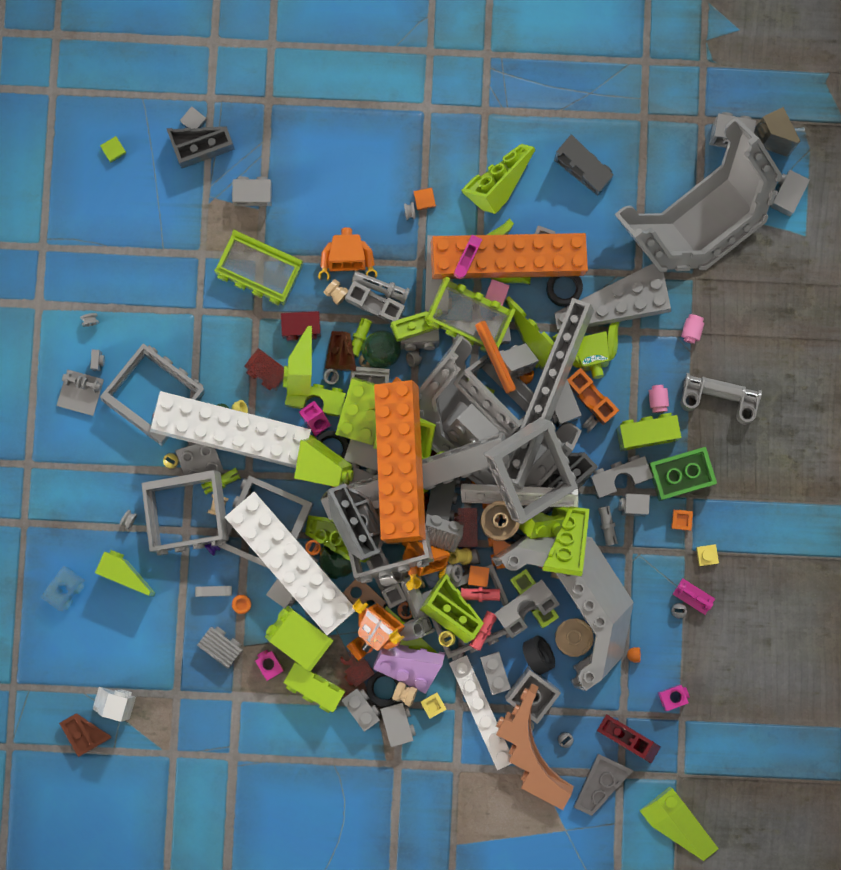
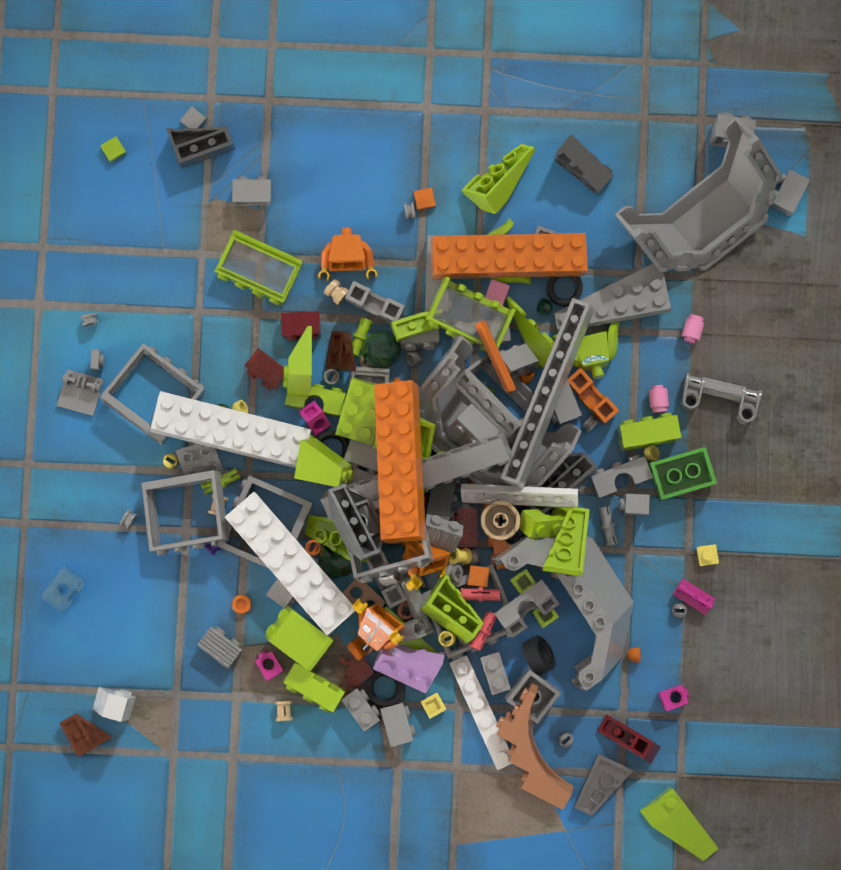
lime slope [95,550,155,596] -> none
light grey beam [195,586,232,597] -> none
light grey pin [351,271,410,305] -> none
tan wheel [392,681,418,707] -> none
dark pink piece [454,235,482,279] -> none
light grey window [483,417,578,524] -> none
tan tile [555,619,594,657] -> none
orange plate [671,509,693,531] -> none
dark tan slope [754,107,800,157] -> none
none -> tan bush [275,701,293,721]
none -> clear green hinge [536,298,553,315]
none -> light yellow hinge [643,445,660,461]

